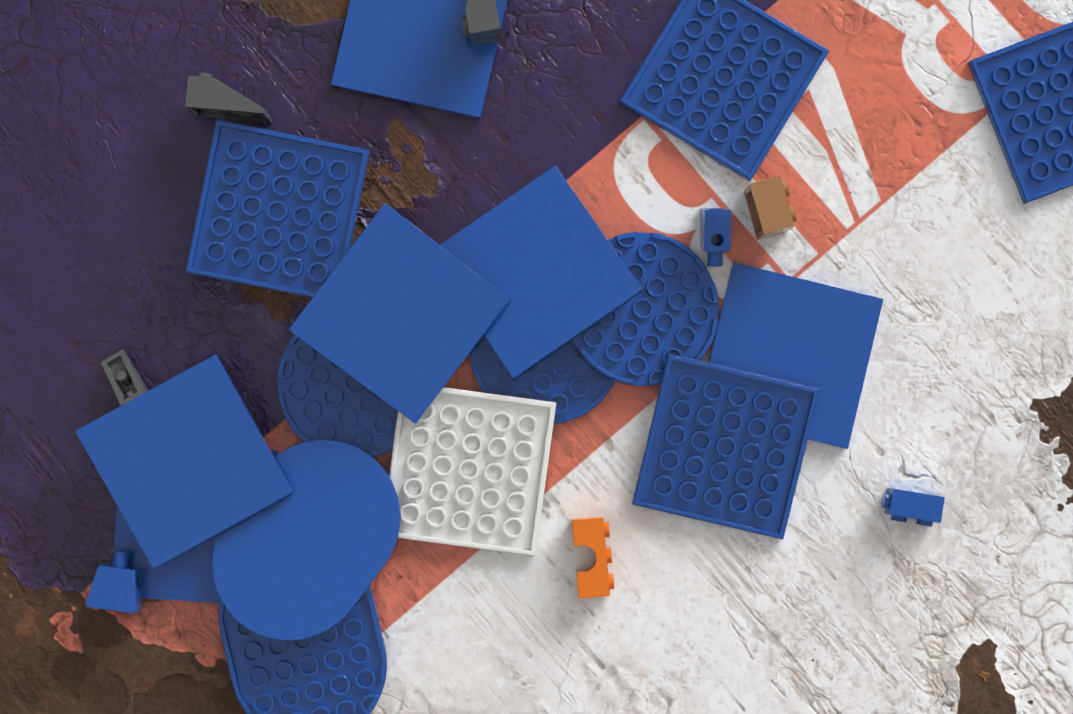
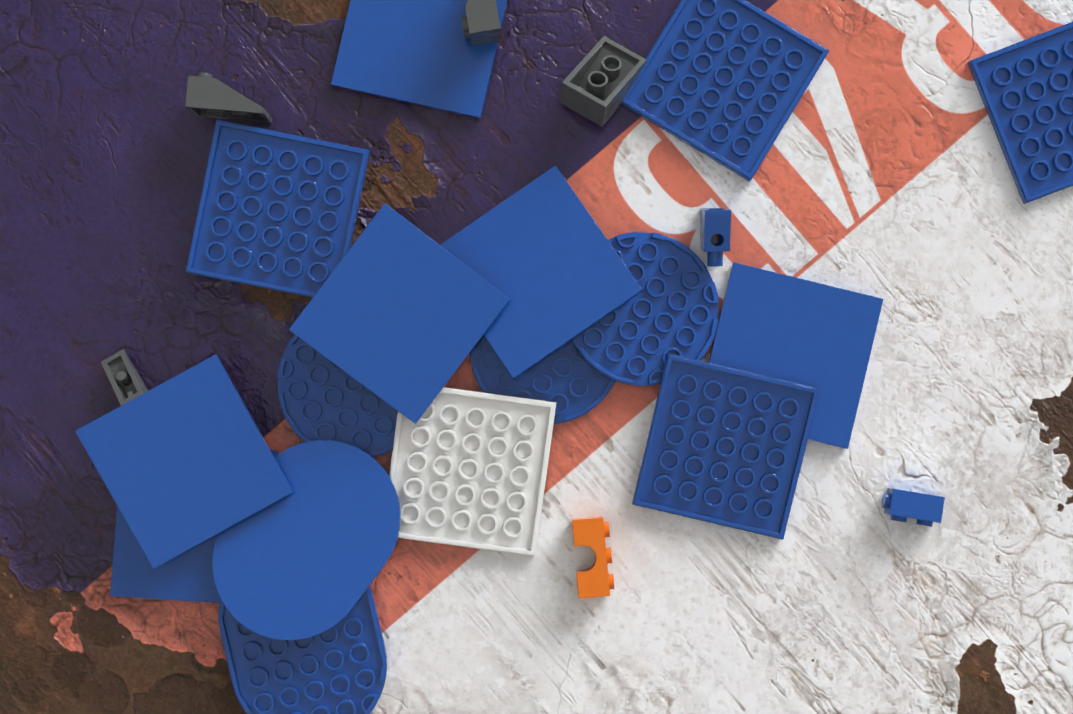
blue torso [85,550,142,613] -> none
medium nougat brick [744,176,796,240] -> none
none -> dark grey slope [559,36,647,127]

